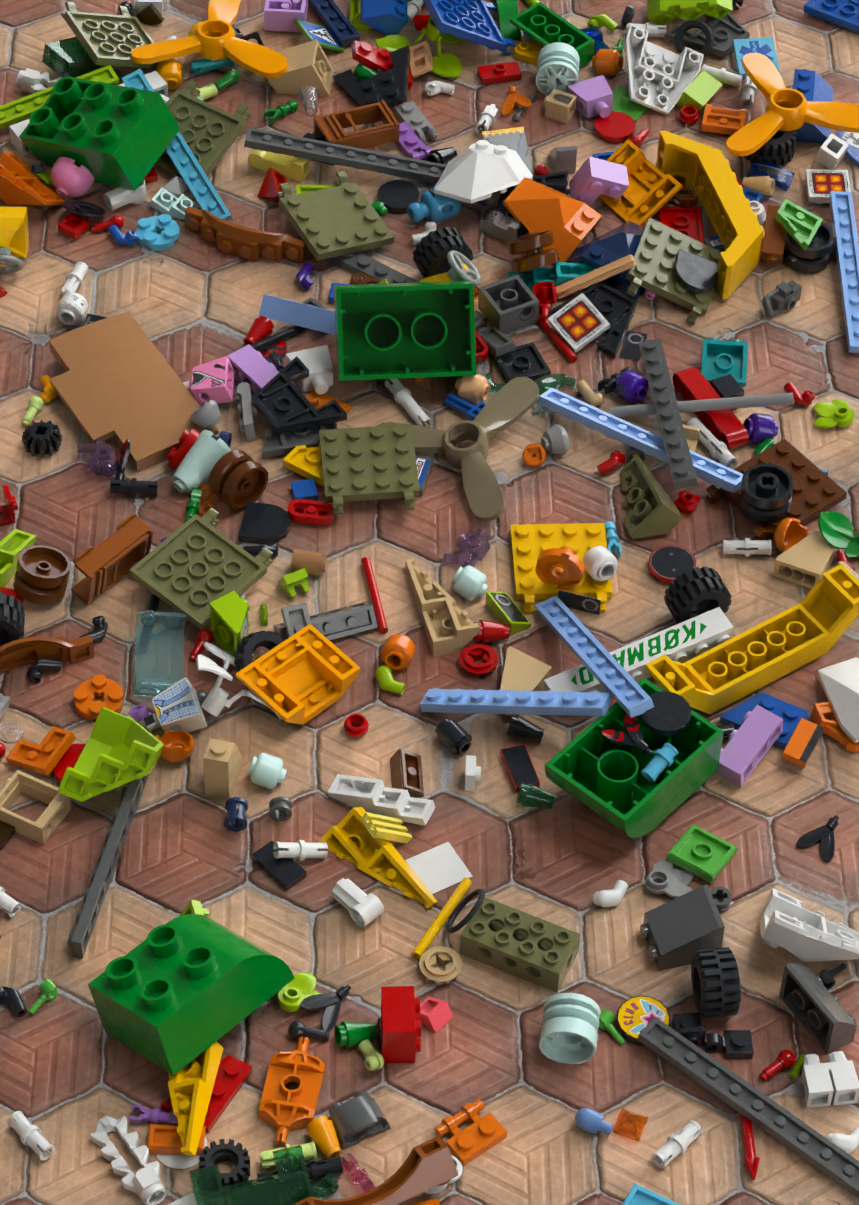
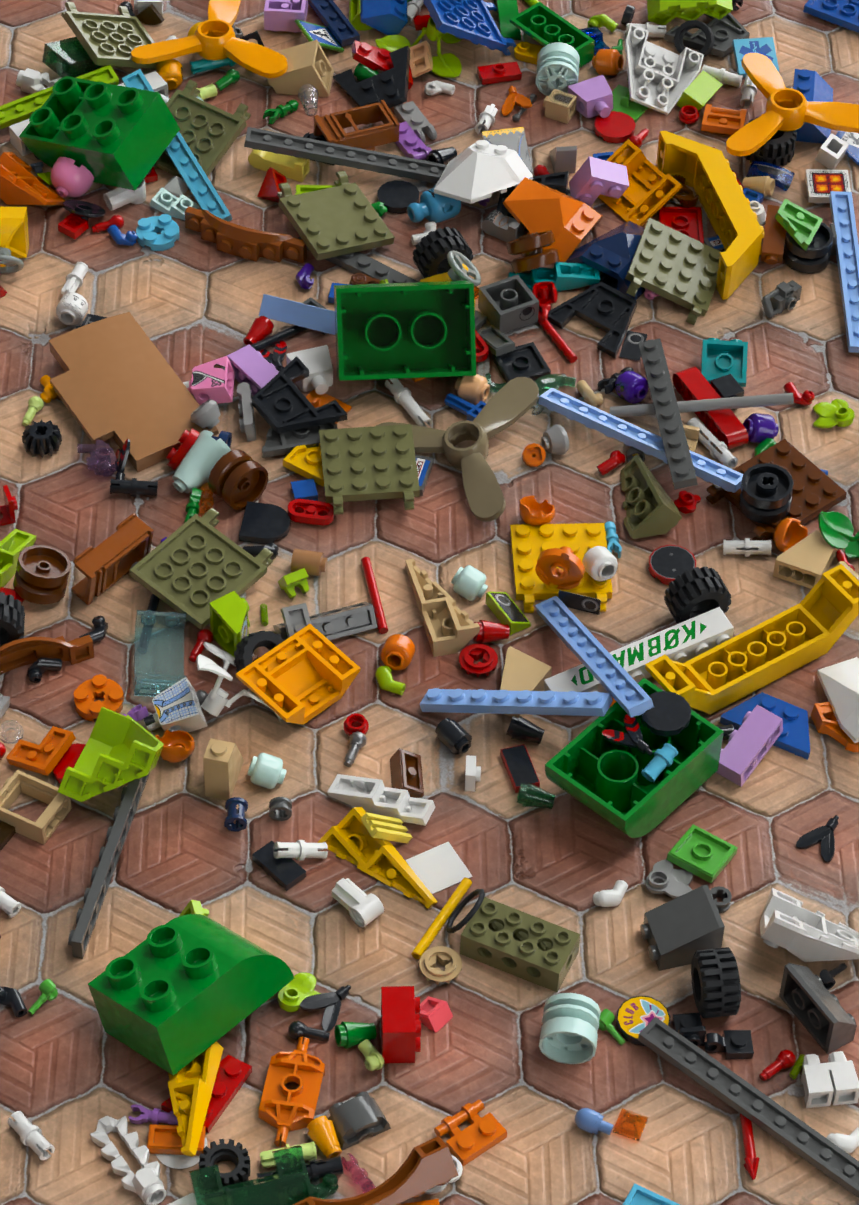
clear purple piece [443,529,490,568] -> none
tile [548,293,610,353] -> none
light nougat axle [556,254,636,299] -> none
white pin [652,1120,703,1168] -> none
tile [673,249,718,294] -> none
orange tile [781,718,824,768] -> none
none -> flat silver piece [344,731,367,767]
none -> orange hair [519,495,556,526]

